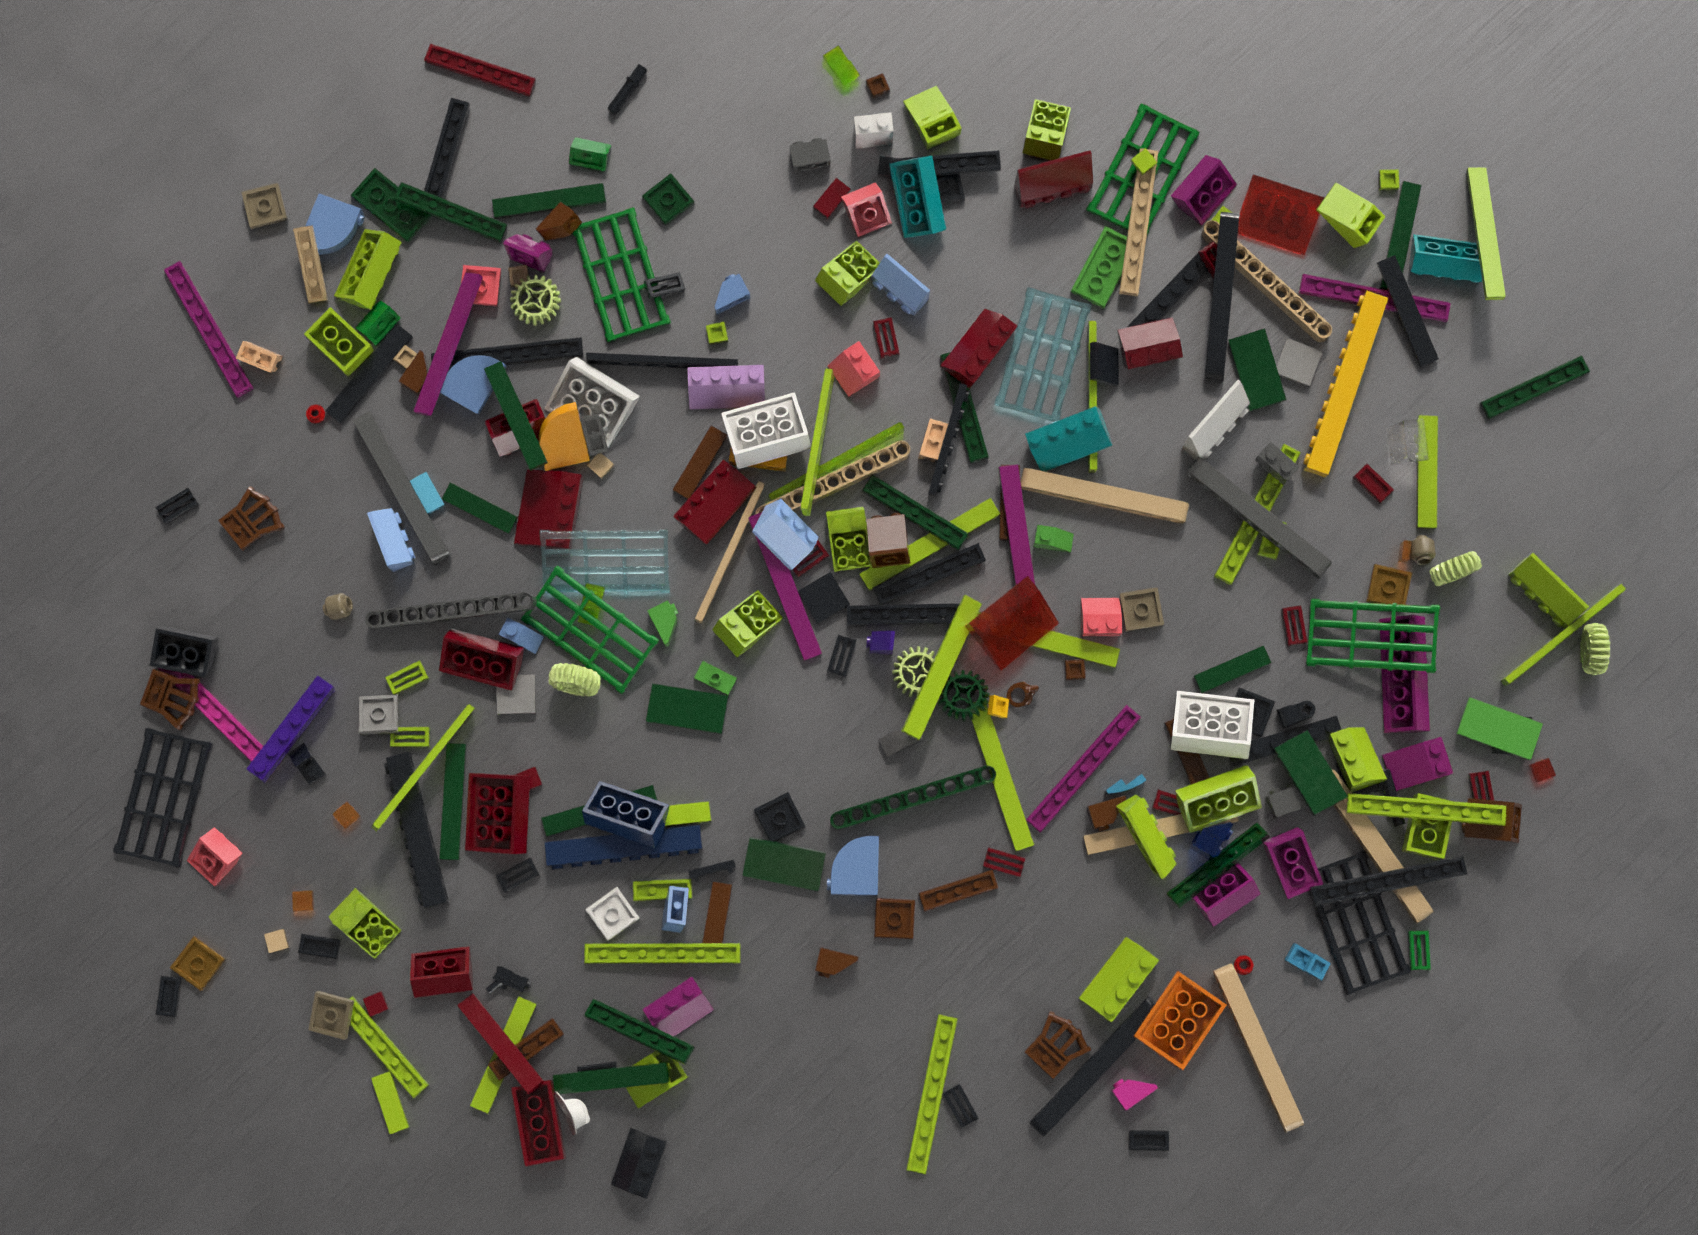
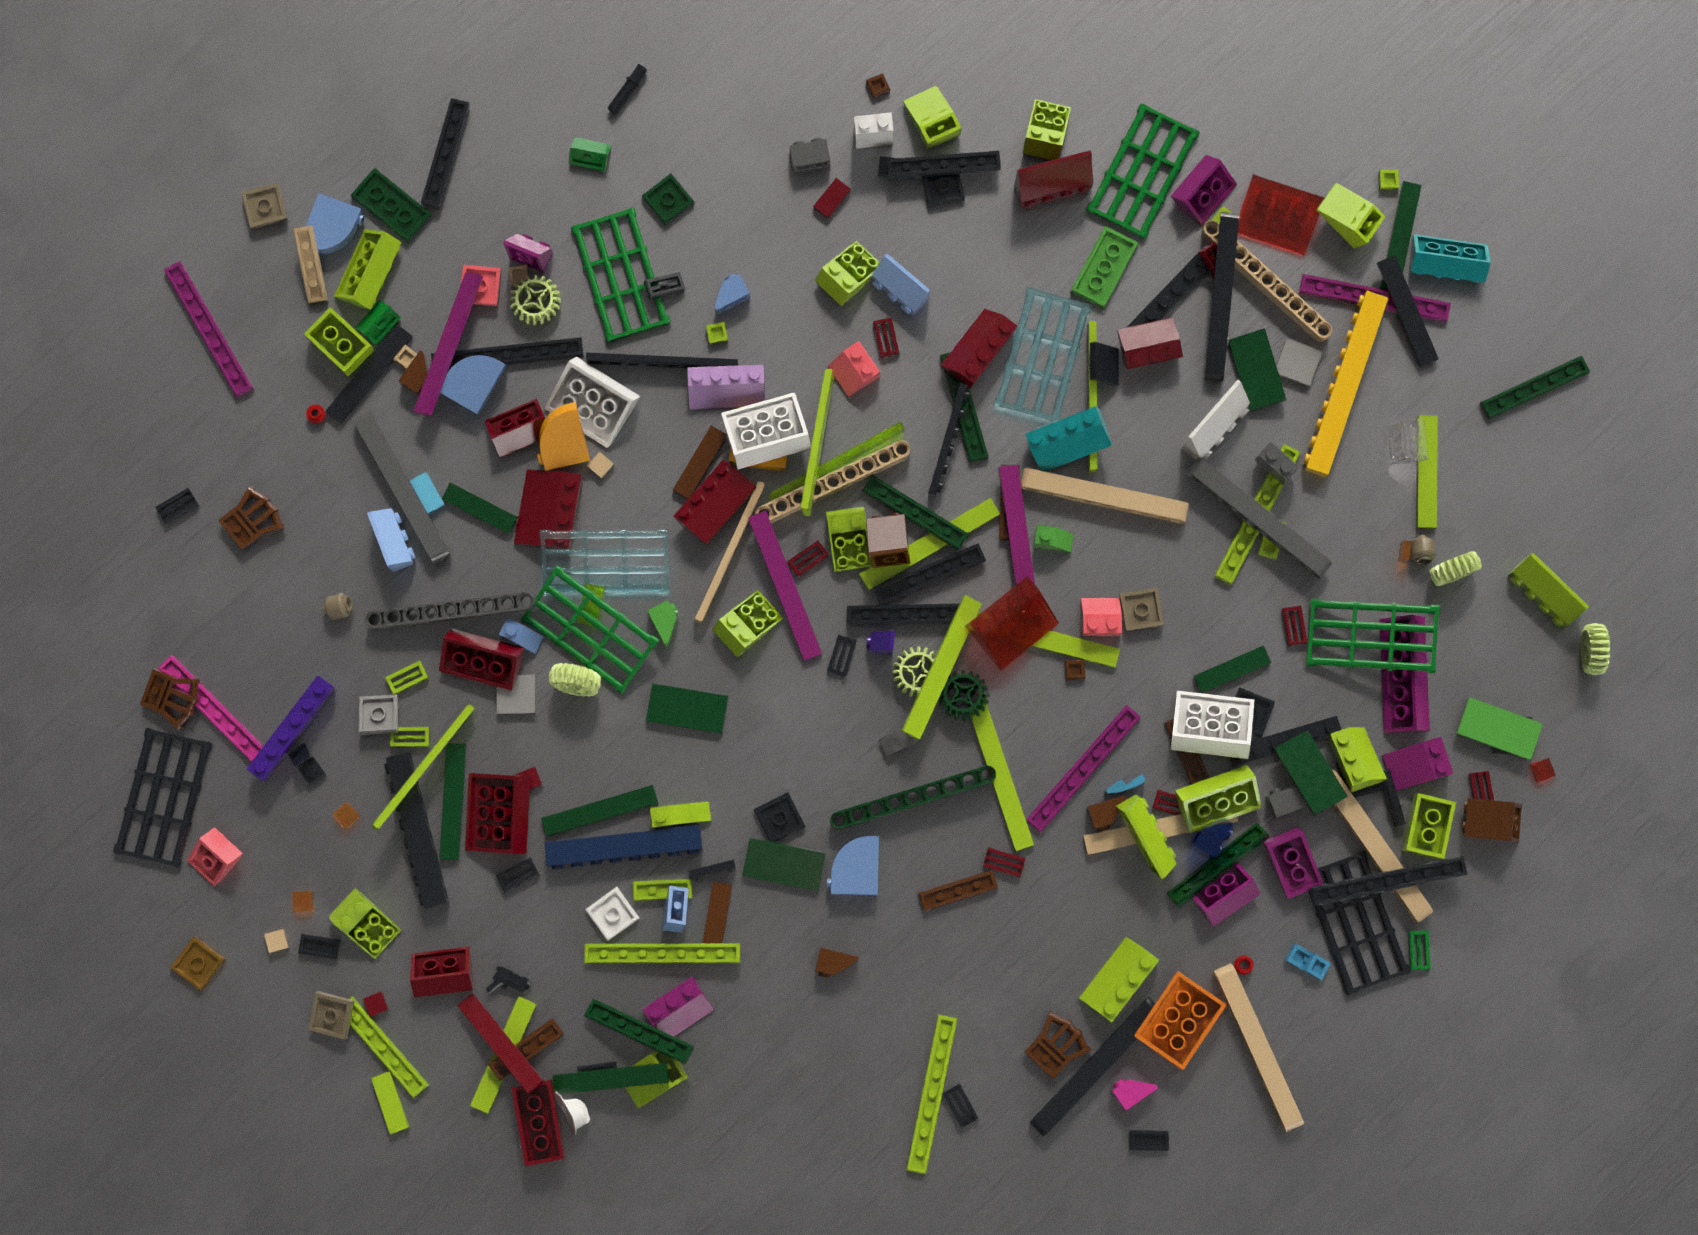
black slope [149,626,219,678] -> none
black tile [156,976,182,1017] -> none
light nougat hinge [236,341,283,373] -> none
dark green tile [394,182,507,243] -> none
dark red tile [424,43,536,97] -> none
dark green tile [484,361,548,471] -> none
dark green tile [492,183,606,219] -> none
reddish brown slope [536,202,582,241] -> none
dark grey hinge [580,413,608,456] -> none
dark blue slope [582,781,670,848] -> none
black slope [611,1128,668,1199] -> none
bright green plate [694,661,737,696] -> none
light blue slope [752,499,819,570] -> none
black tile [798,572,850,624] -> none
clear neon green slope [823,45,860,86] -> none
coral slope [841,182,892,237] -> none
reddish brown tile [874,898,915,939] -> none
teal slope [889,155,946,238] -> none
light nougat hinge [918,419,948,462] -> none
yellow plate [988,695,1009,719] -> none
reddish brown piece [1007,682,1039,708] -> none
tan tile [1119,148,1158,297] -> none
lime tile [1131,148,1157,175] -> none
black piece [1276,701,1316,728] -> none
lime tile [1346,793,1506,826] -> none
dark red tile [1353,464,1394,504] -> none
pearl gold tile [1366,564,1412,605] -> none
lime tile [1466,167,1506,300] -> none
lime tile [1500,584,1626,686] -> none

